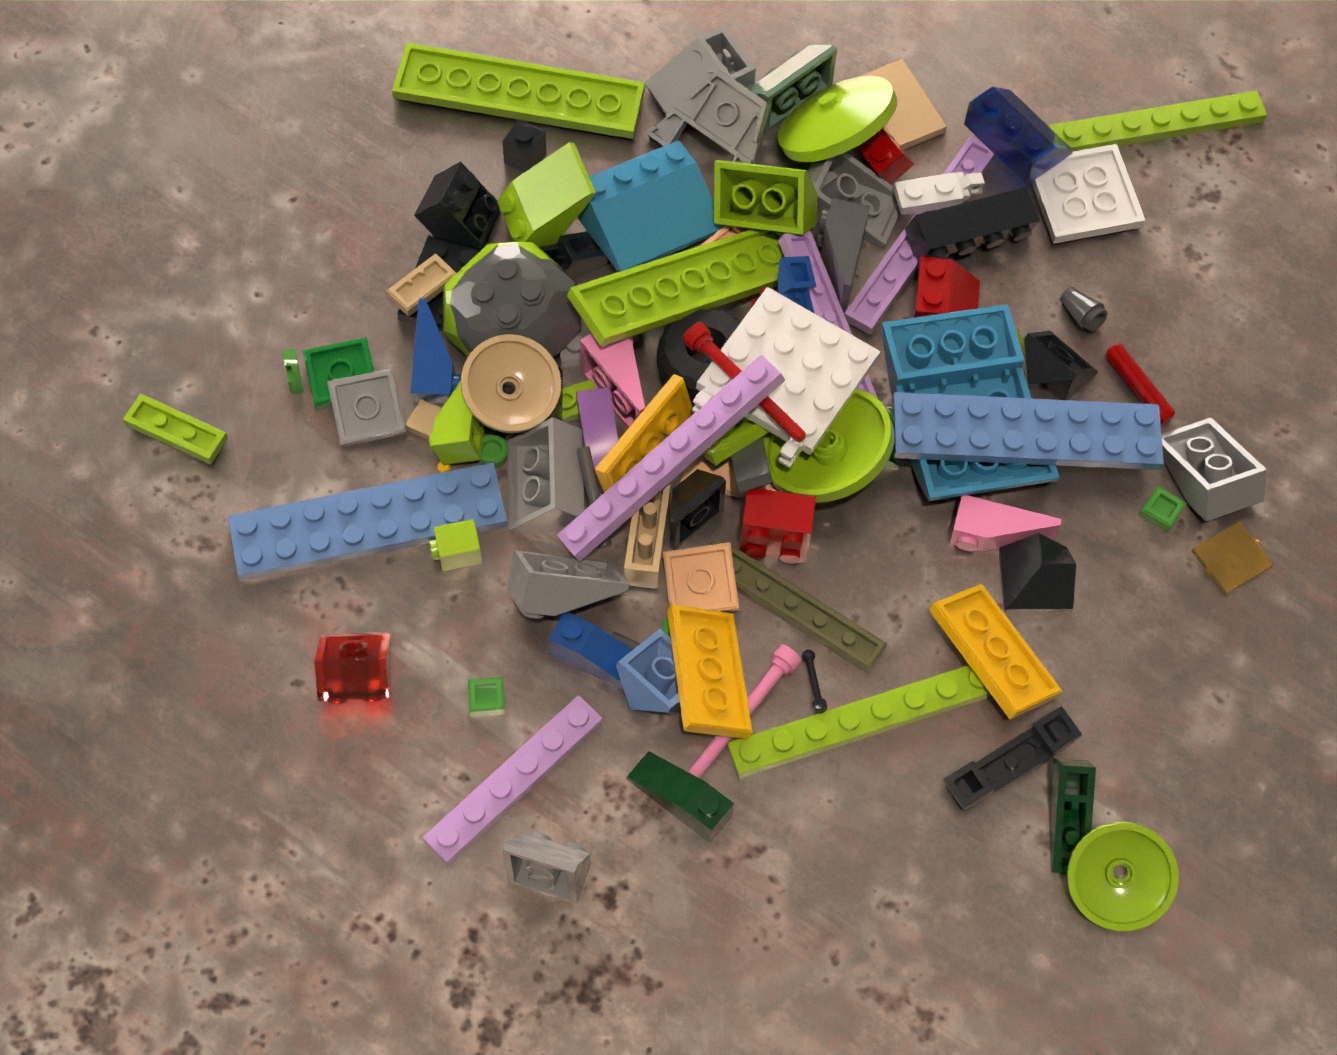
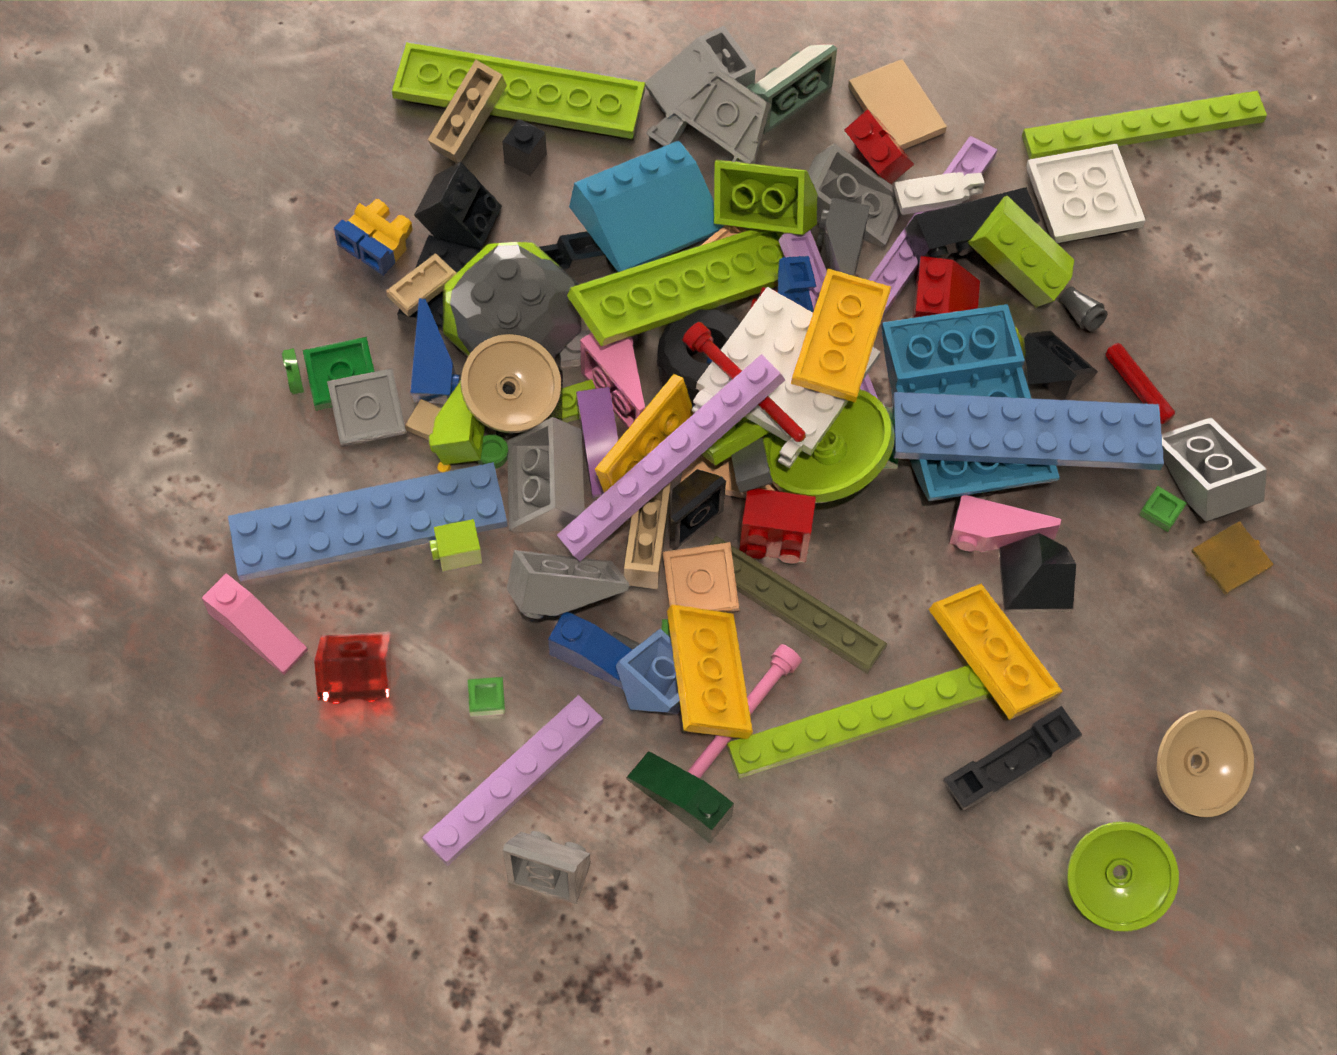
lime plate [123,393,228,465] -> none
lime slope [497,142,596,247] -> none
dark grey bar [577,446,612,548] -> none
lime dish [777,76,897,162] -> none
black hinge [802,649,827,713] -> none
clear blue slope [964,86,1073,185] -> none
dark green slope [1050,758,1096,873] -> none
none -> bright pink slope [202,573,308,675]
none -> hips [334,199,413,276]
none -> tan brick [428,59,507,163]
none -> yellow tile [791,269,891,403]
none -> lime slope [968,196,1074,307]
none -> tan dish [1157,709,1254,817]

